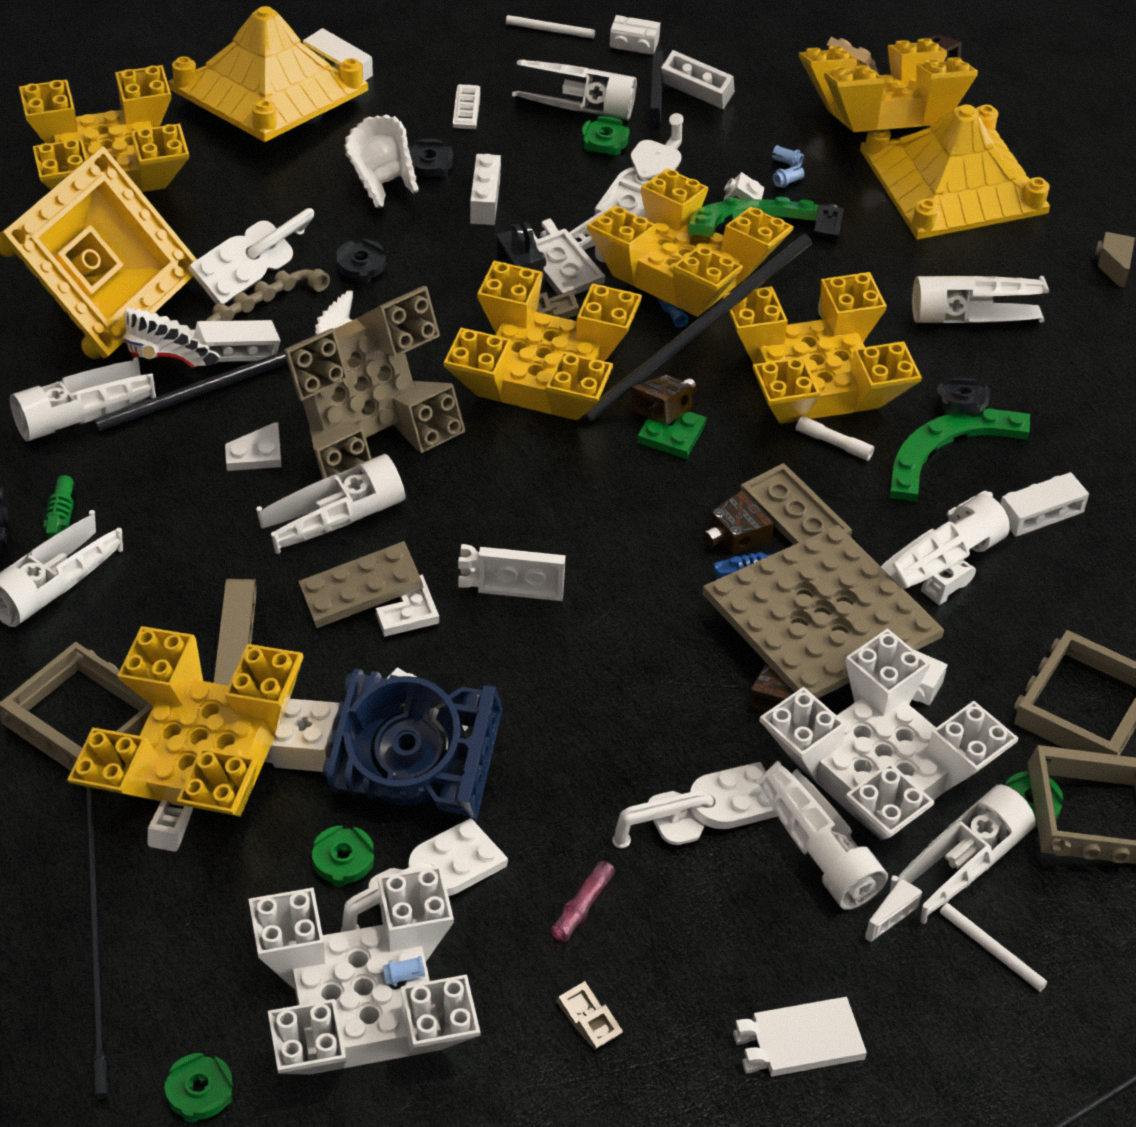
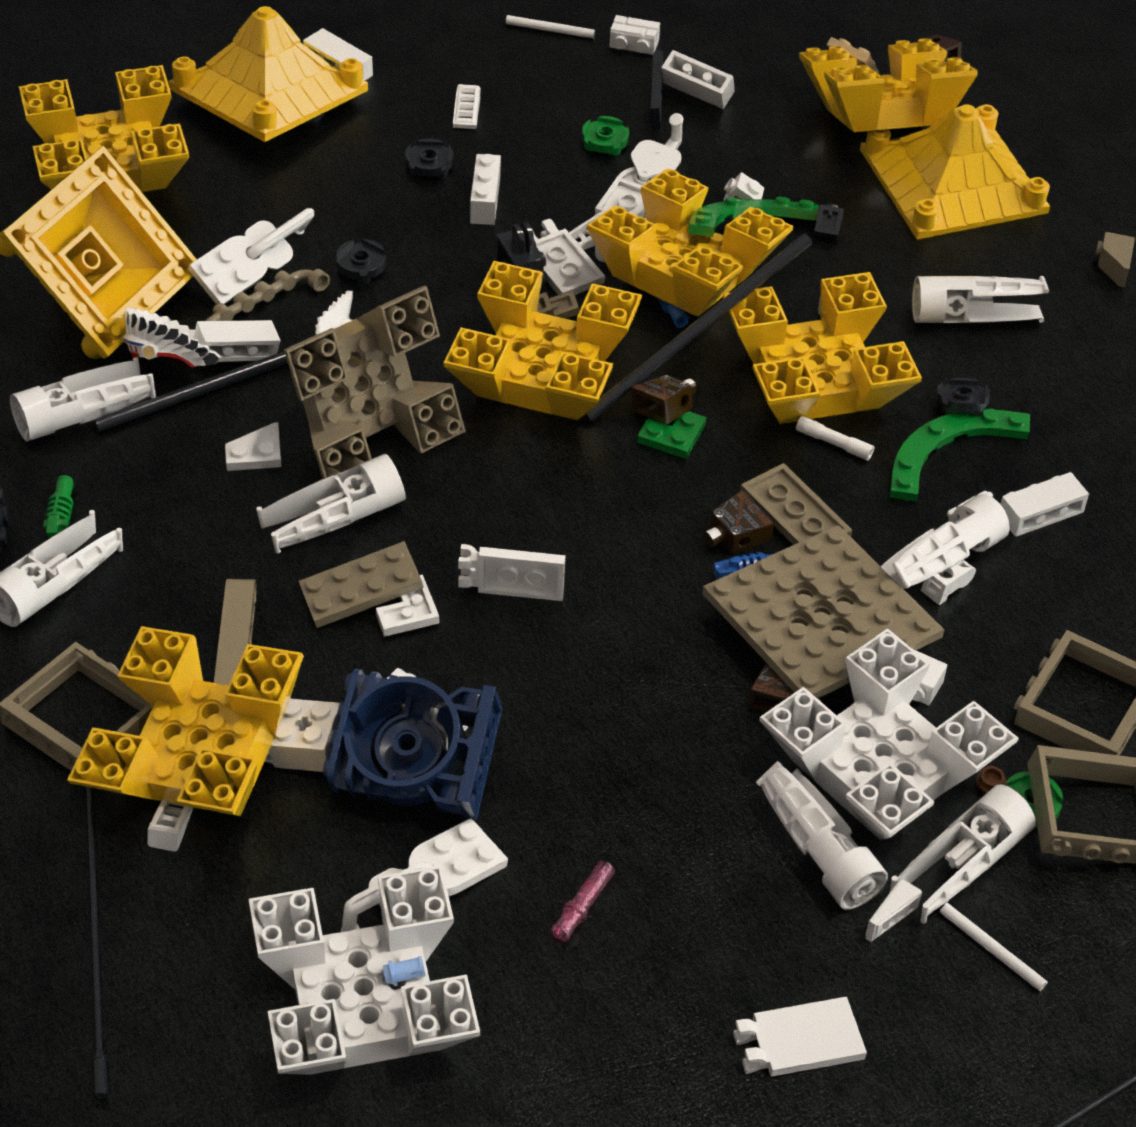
green plate [164,1053,233,1122] -> none
green plate [312,826,374,887] -> none
white piece [344,114,419,208] -> none
white piece [512,59,637,120] -> none
slope [556,981,623,1050] -> none
white plate [612,762,778,848] -> none
light blue pin [772,145,804,167] -> none
light blue pin [773,165,804,188] -> none
none -> reddish brown plate [976,766,1006,794]

